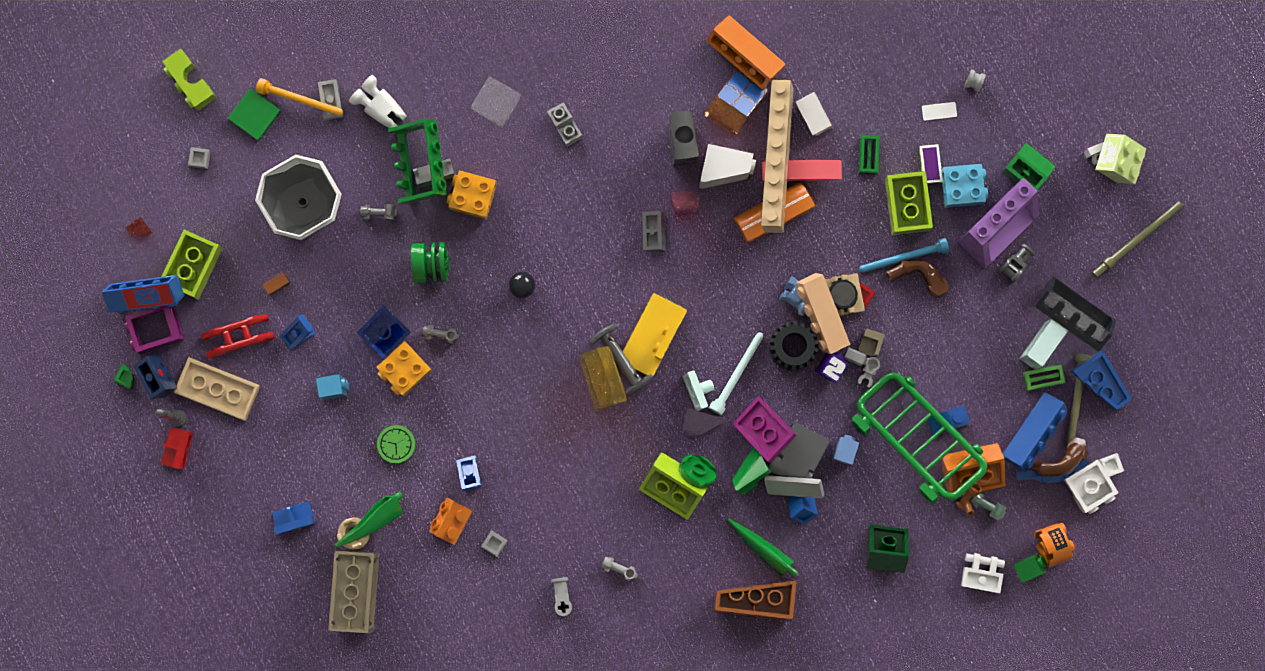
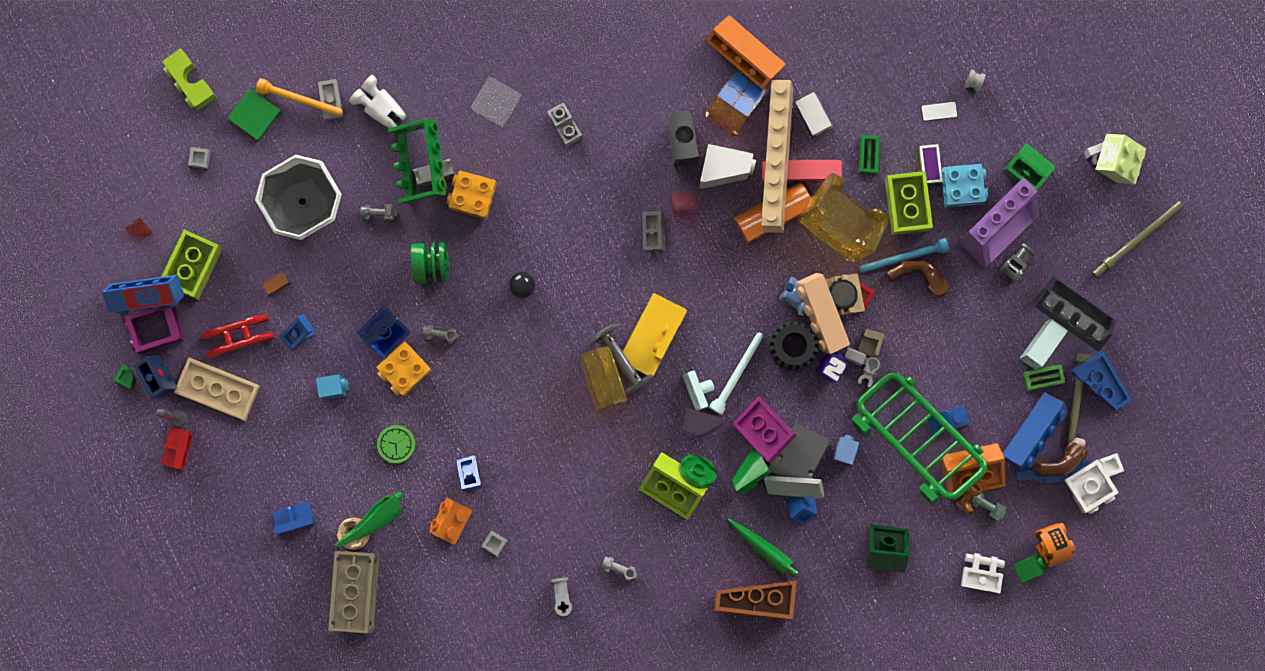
none -> clear yellow windscreen [799,172,890,262]

